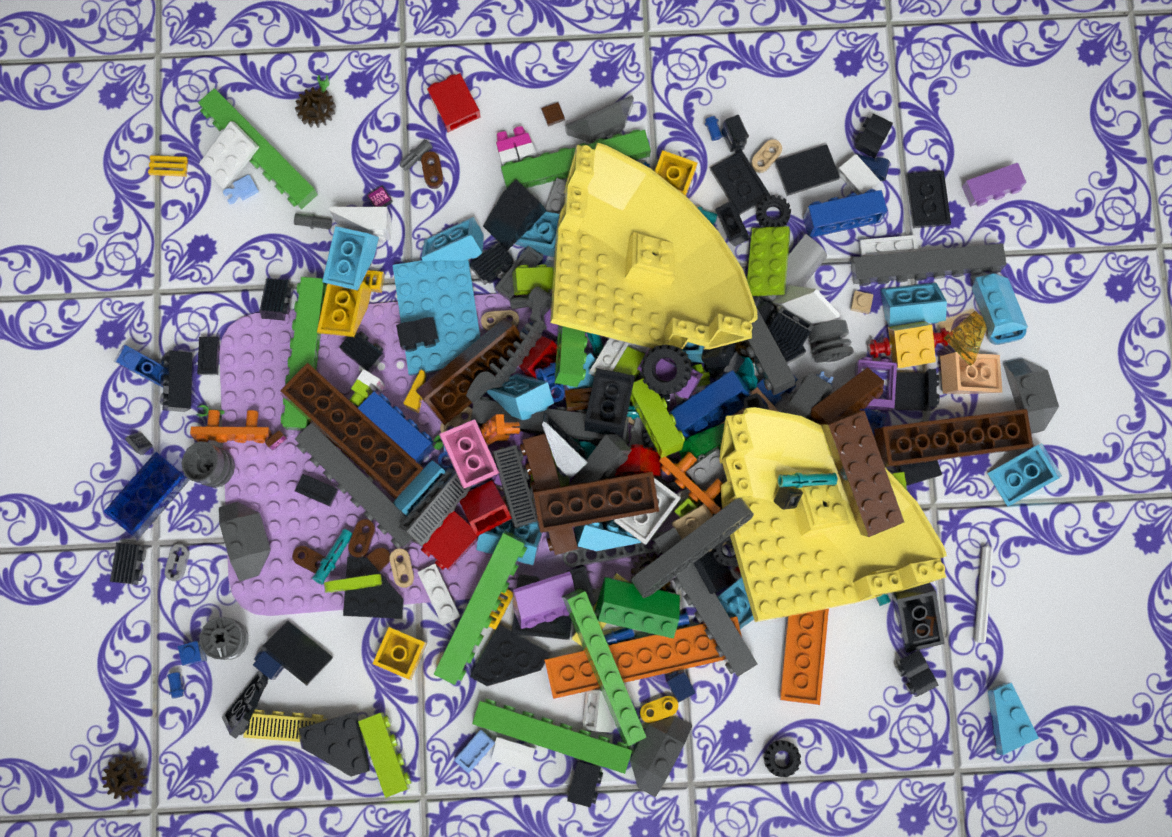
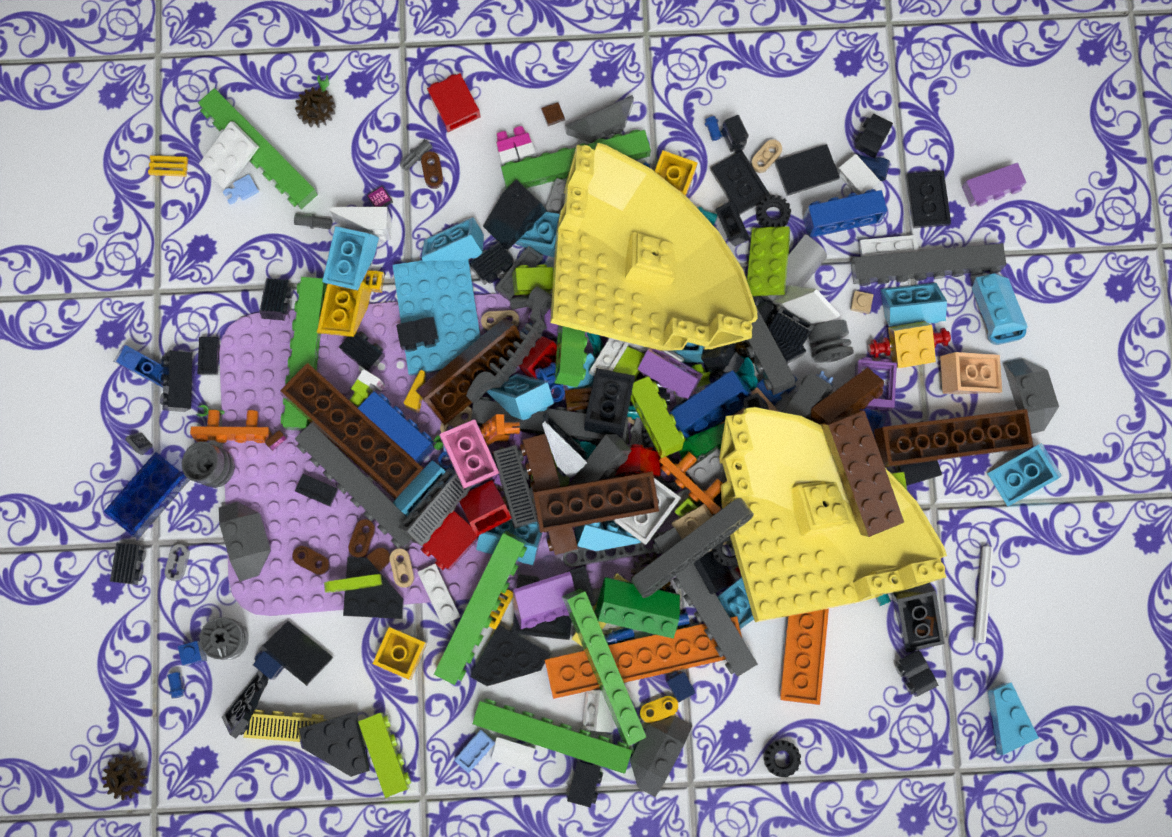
teal pin [312,529,353,585] -> none
black tyre [640,345,692,394] -> none
black slope [774,487,803,510] -> none
teal pin [778,472,838,488] -> none
black bracket [894,369,940,411] -> none
clear yellow wing [944,311,987,366] -> none

